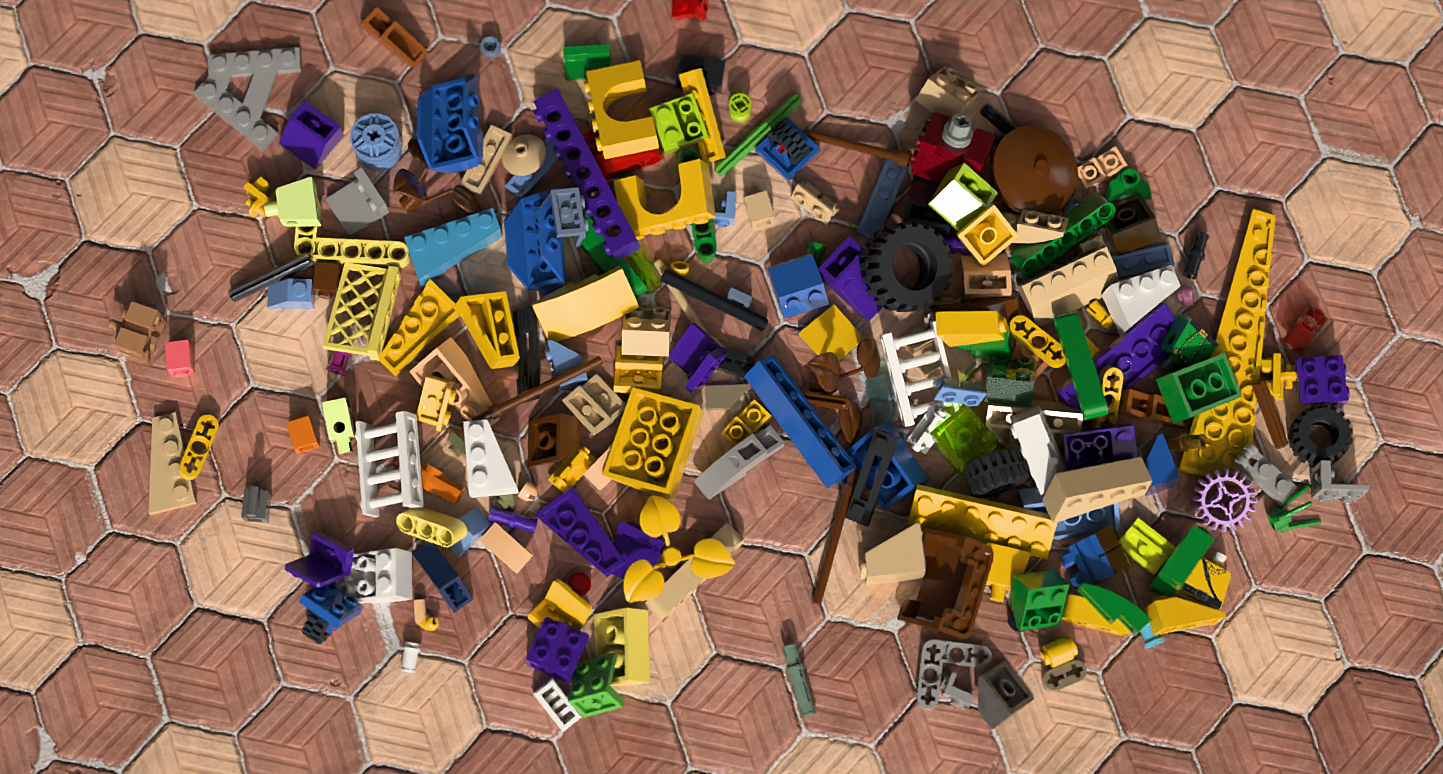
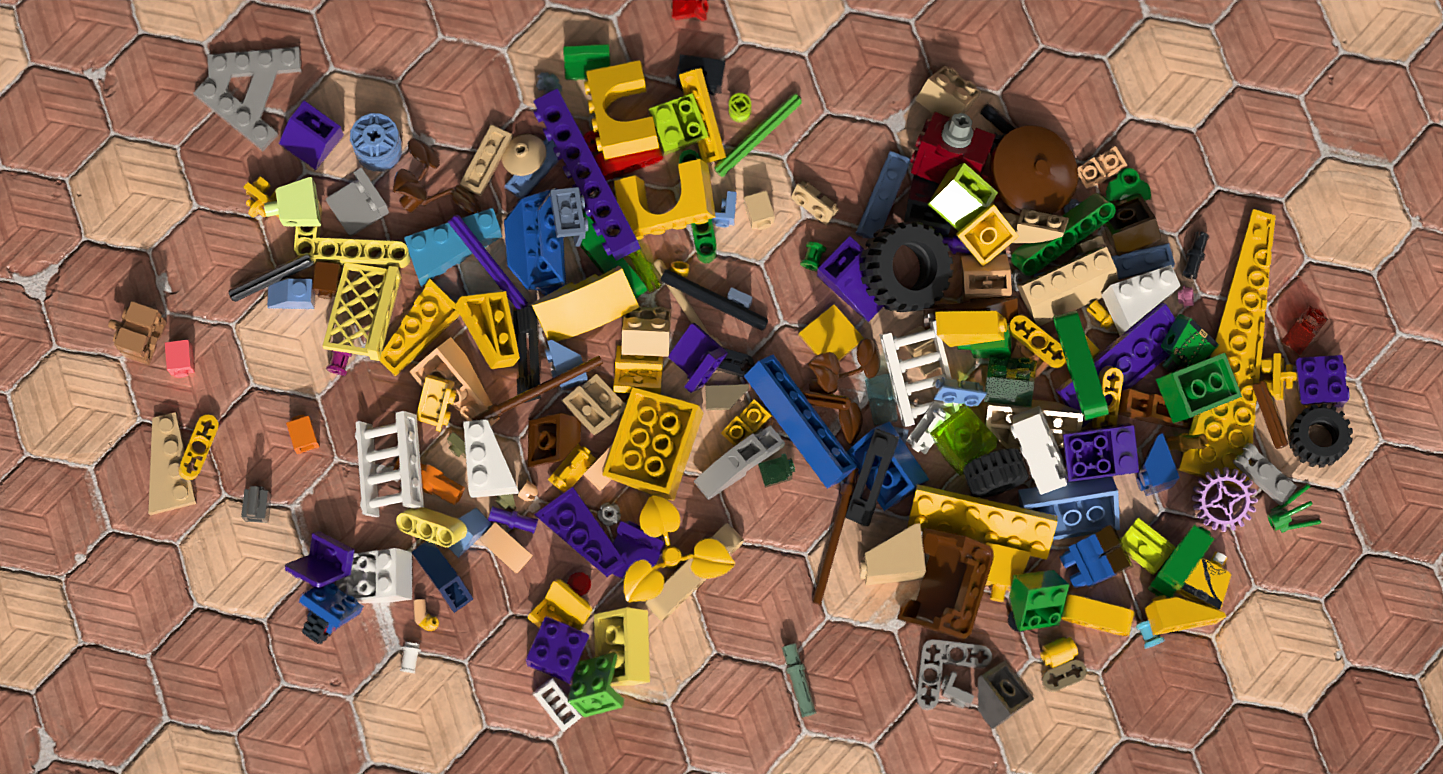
yellowish green torso [322,398,355,454] -> none
dark orange slope [359,6,429,69] -> none
blue slope [416,73,483,173] -> none
sand blue plate [479,36,502,58] -> none
plate [755,118,821,182] -> none
blue slope [767,253,829,319] -> none
reddish brown piece [804,130,912,169] -> none
tan wedge [1042,457,1152,523] -> none
green slope [1077,583,1152,636] -> none
light grey bracket [1311,460,1369,503] -> none
none -> dark purple axle [448,215,528,310]
none -> sand blue plant [536,72,562,94]
none -> light grey plate [598,503,621,526]
none -> clear green bracket [758,453,795,488]

